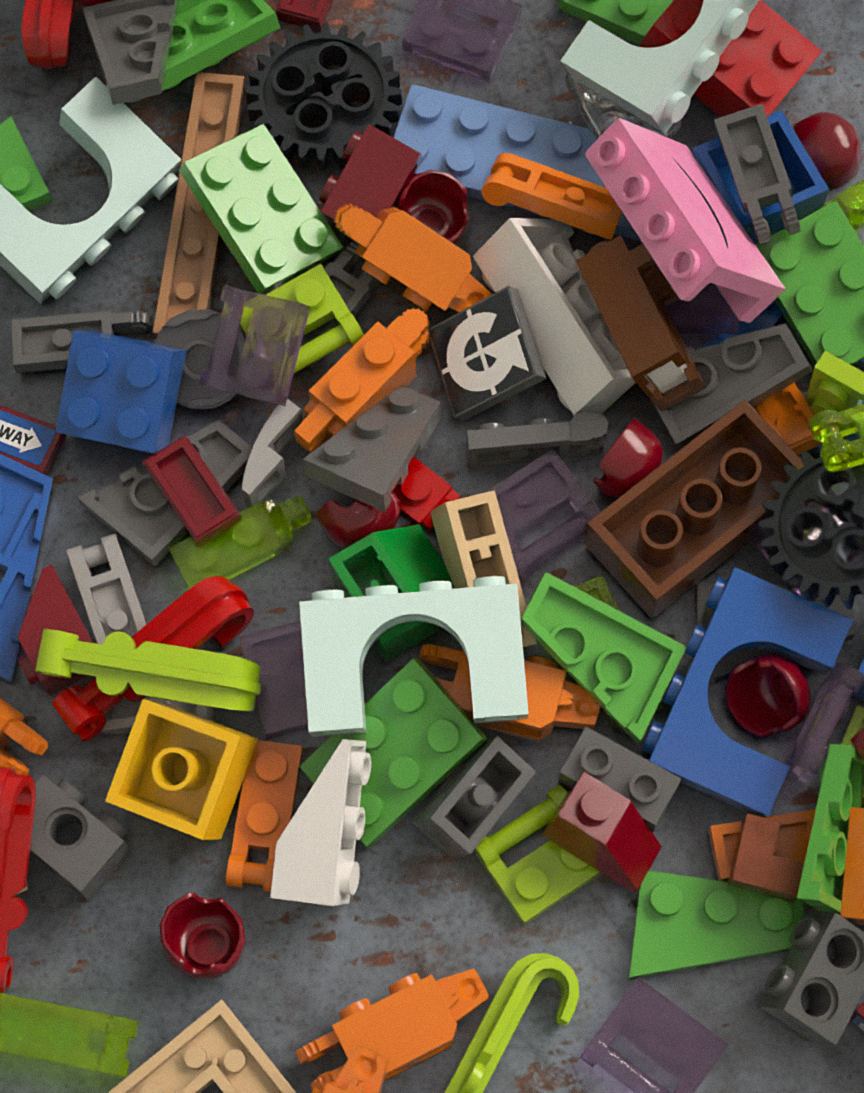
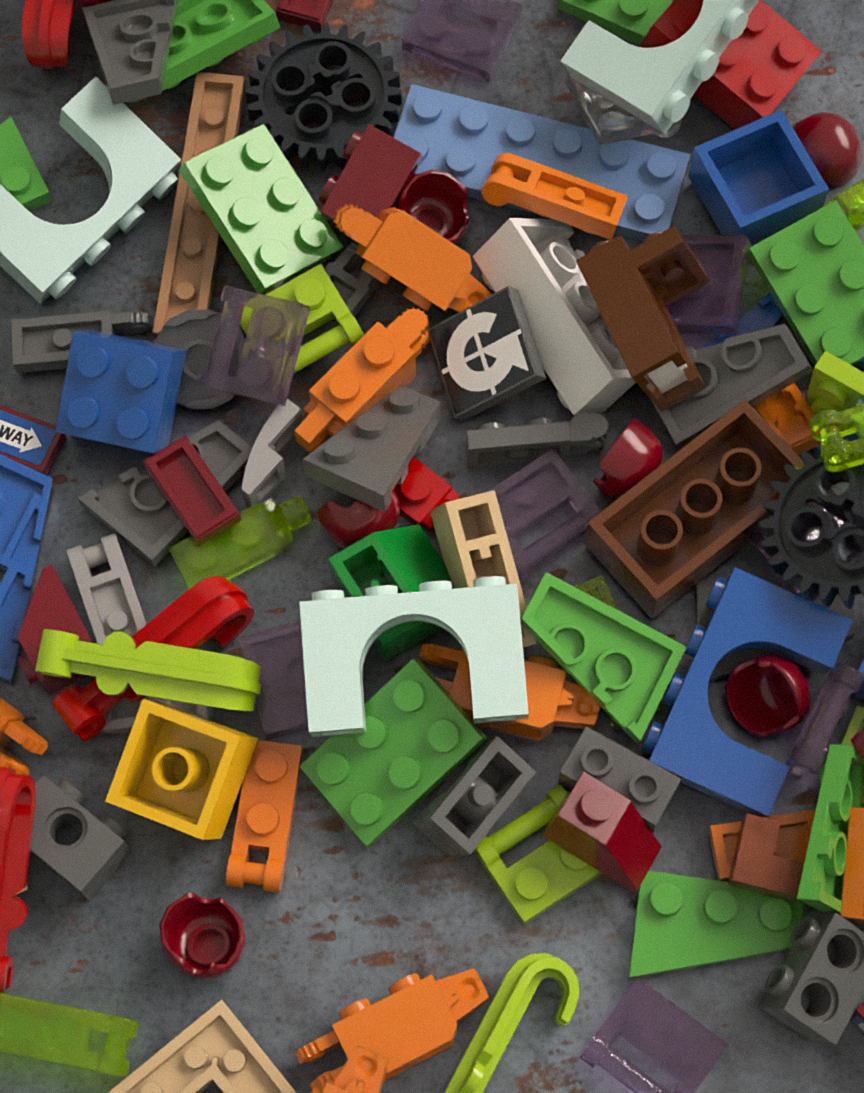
white slope [270,739,371,906] -> none
bright pink panel [585,118,785,323] -> none
dark grey hinge [714,104,801,245] -> none

